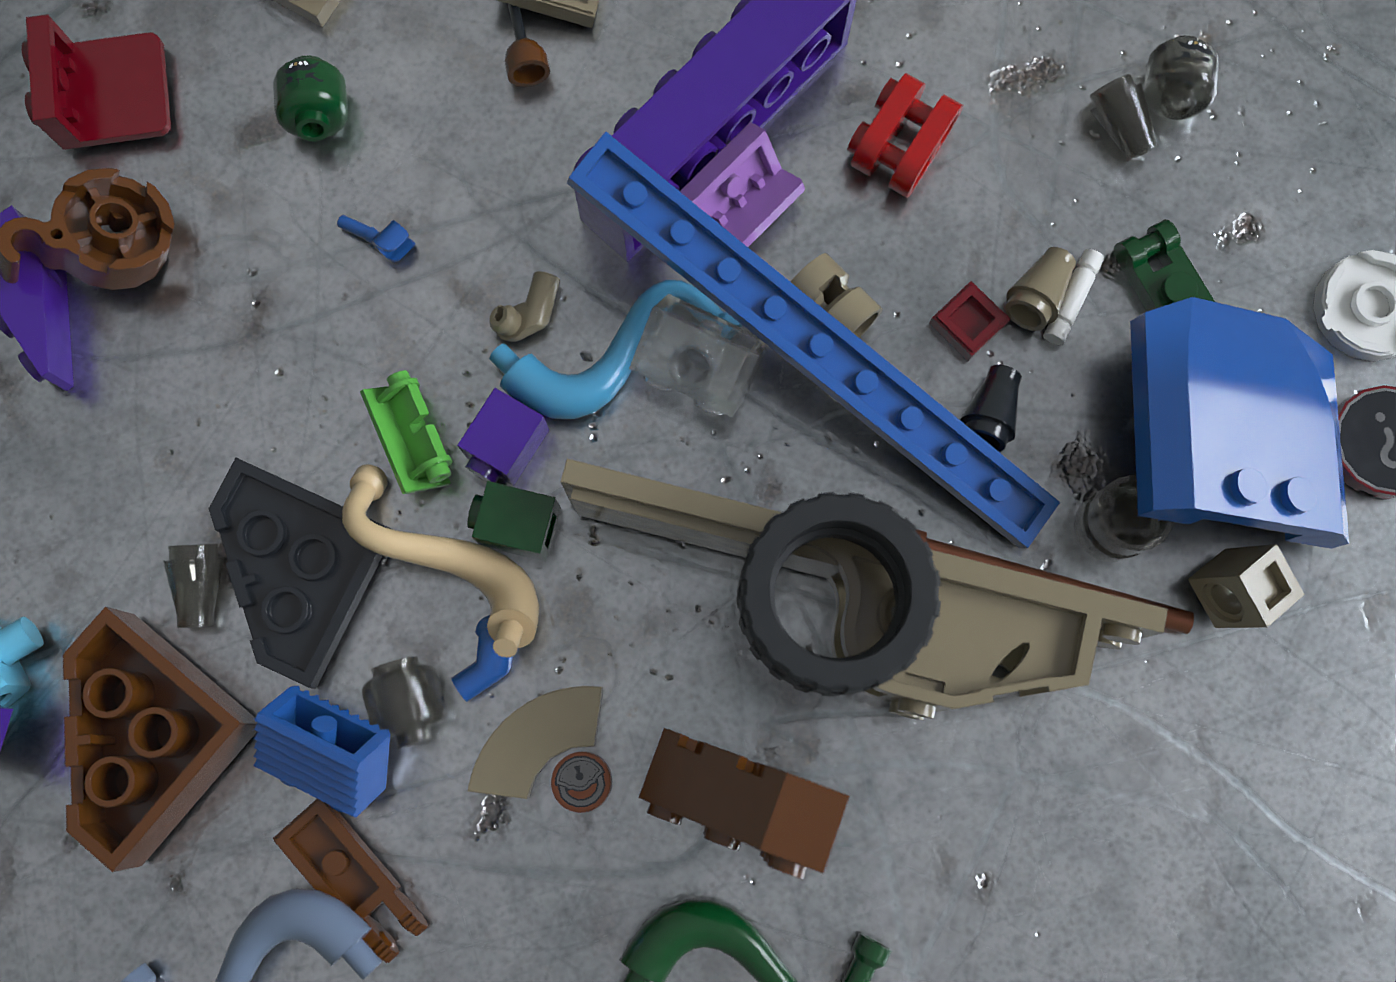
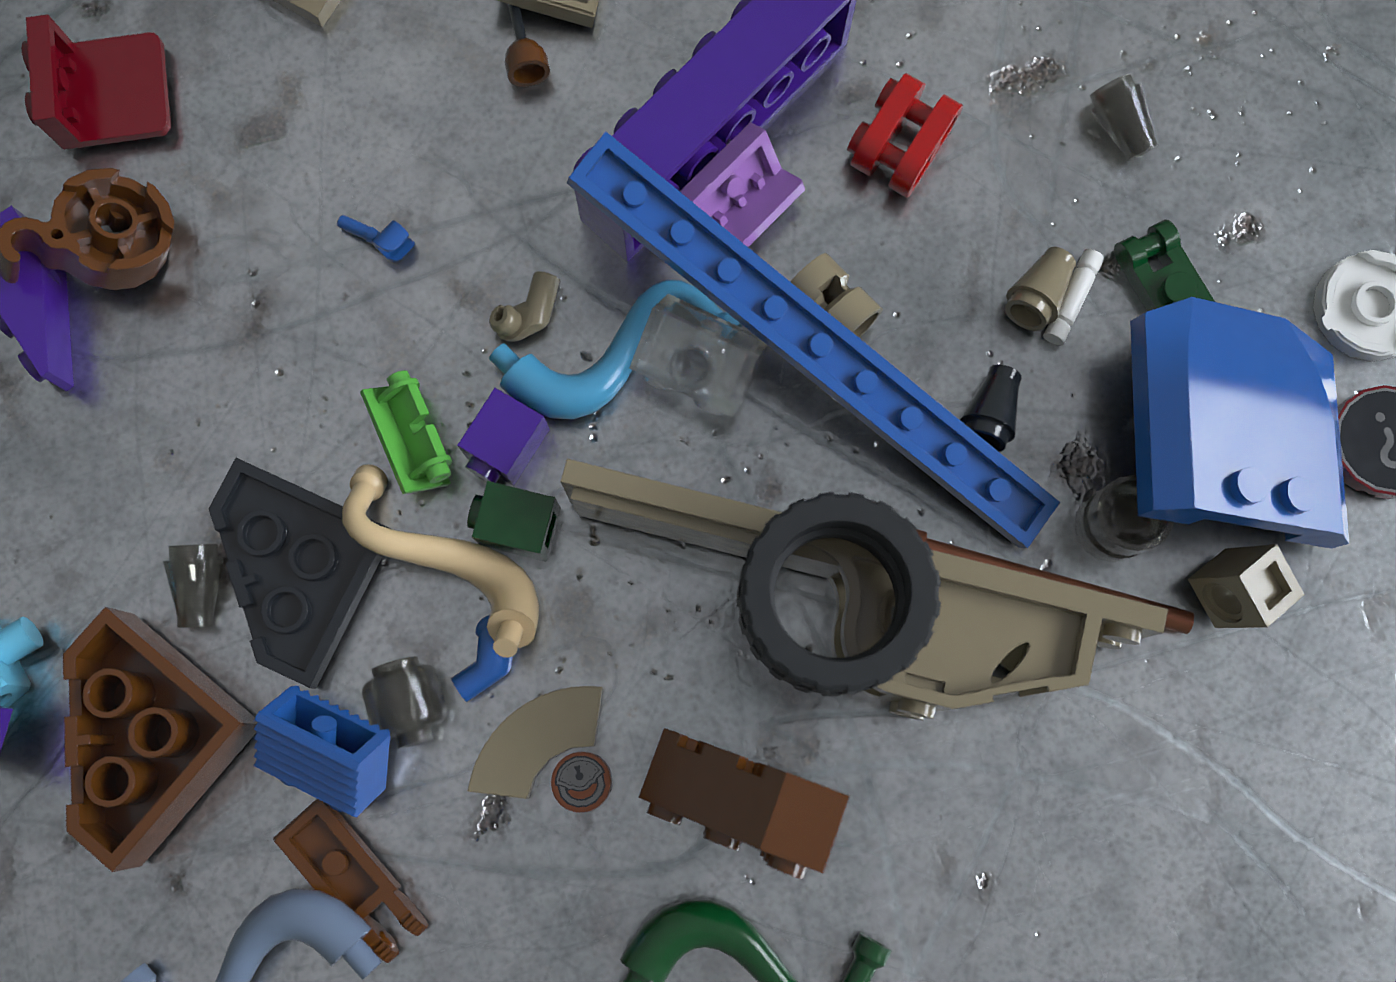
dark green head [273,55,348,141] -> none
dark red tile [929,281,1011,361] -> none
clear smoke head [1143,35,1220,120] -> none

